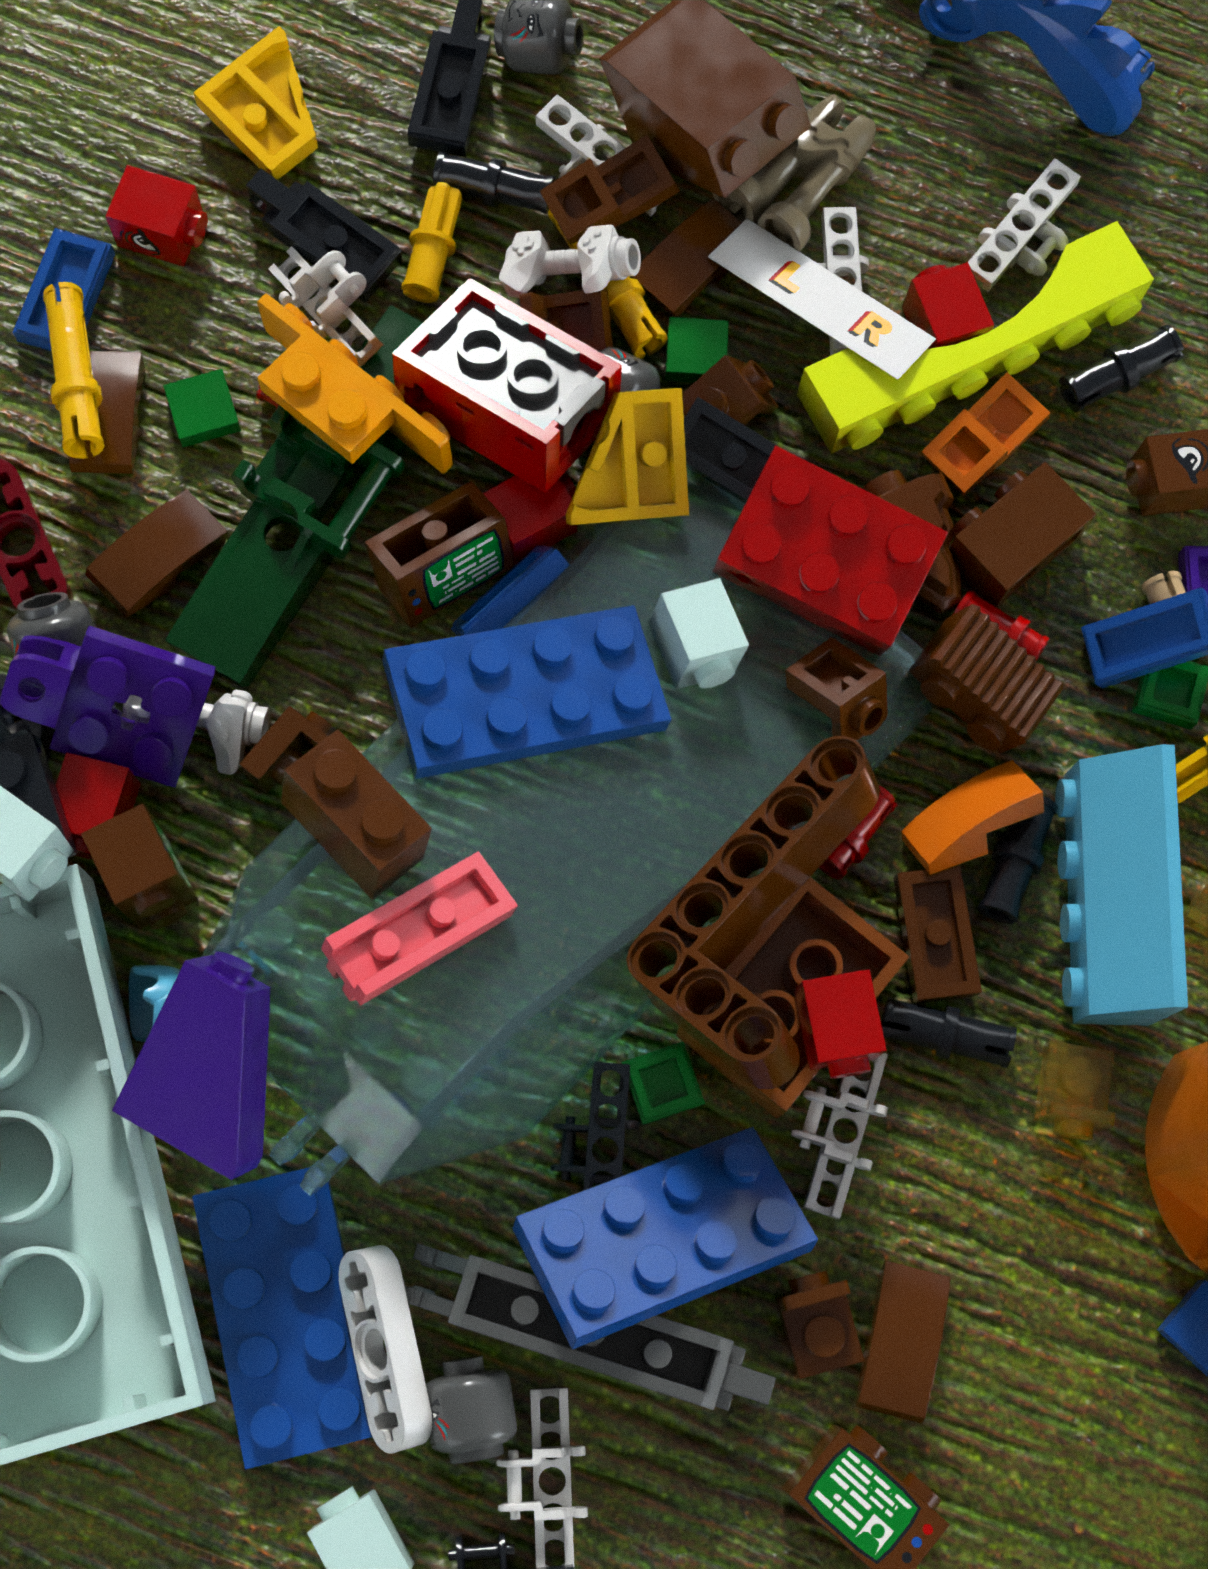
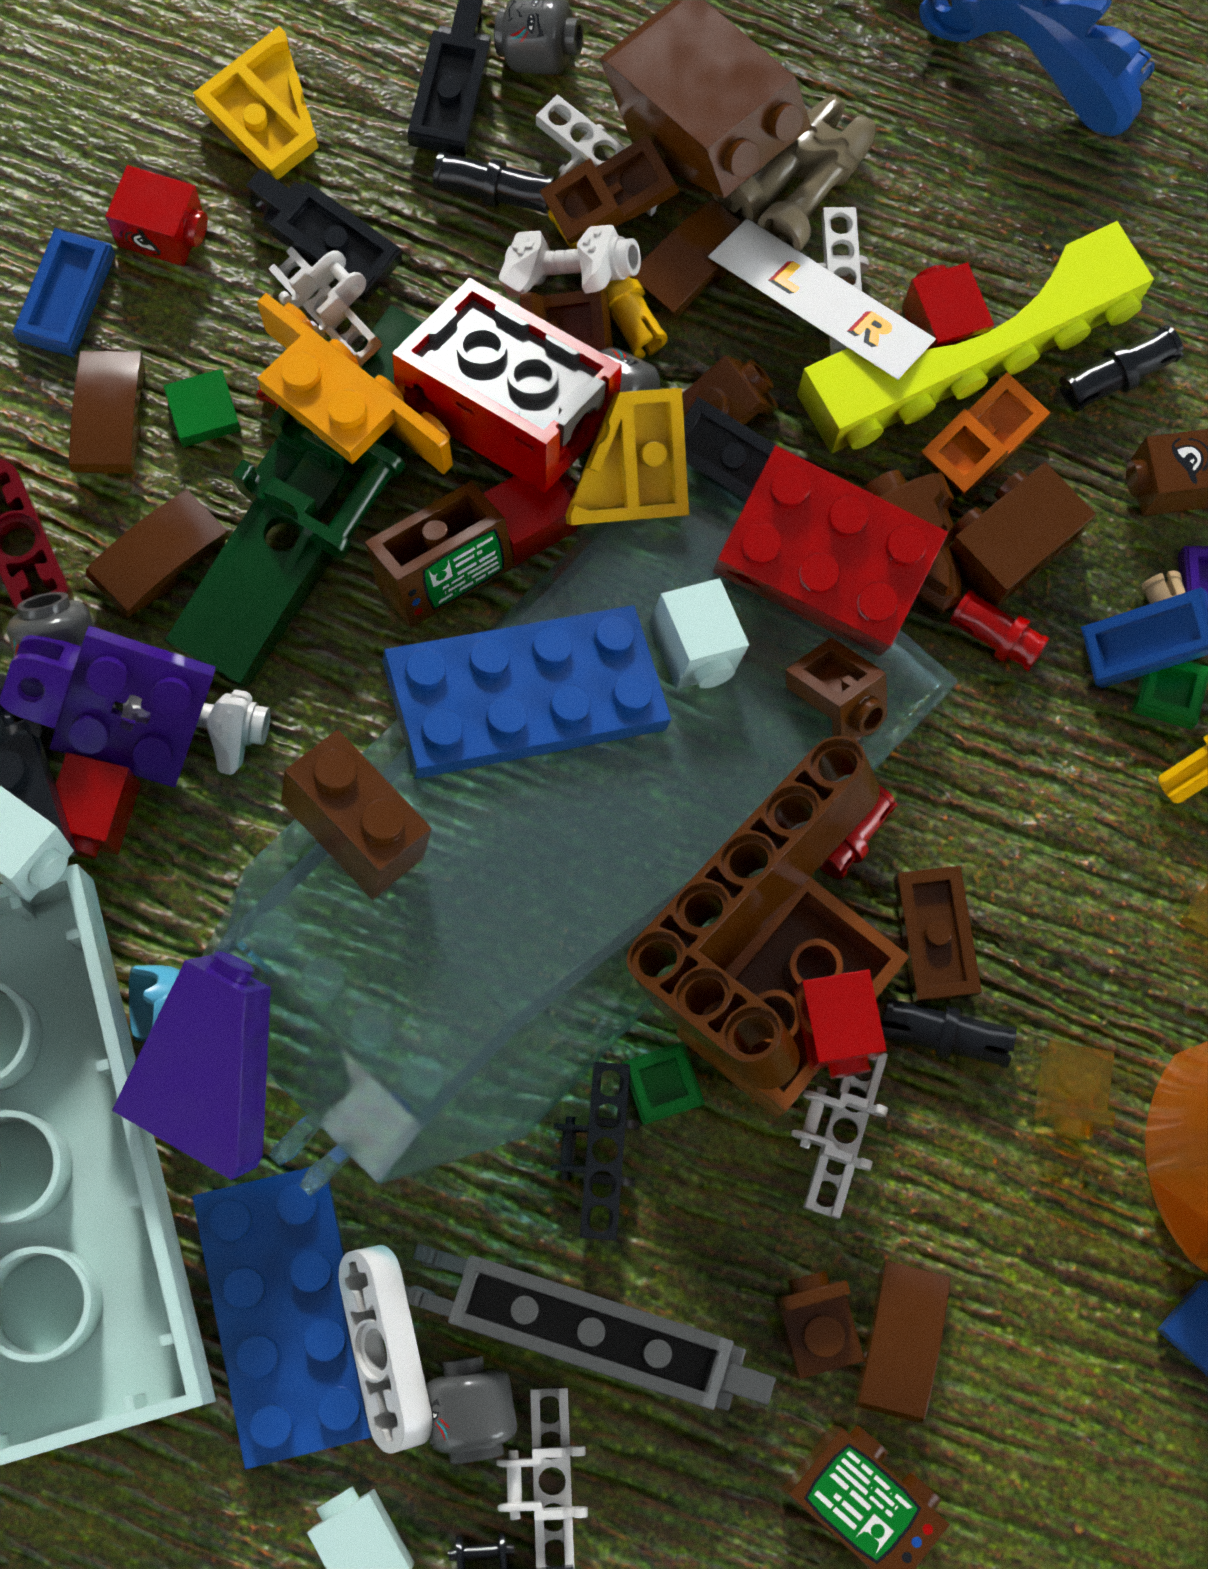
yellow pin [43,282,104,459] -> none
reddish brown brick [81,803,198,929] -> none
reddish brown bracket [239,705,336,794] -> none
coral hinge [321,851,518,1006] -> none
yellow axle [401,182,462,303] -> none
blue tile [451,545,570,636] -> none
blue plate [512,1127,818,1350] -> none
green tile [665,317,729,383] -> none
orange slope [901,760,1044,875] -> none
reddish brown brick [908,604,1064,754] -> none
white piece [968,158,1081,292] -> none
black pin [977,796,1058,924] -> none
medium azure slope [1055,744,1188,1026] -> none

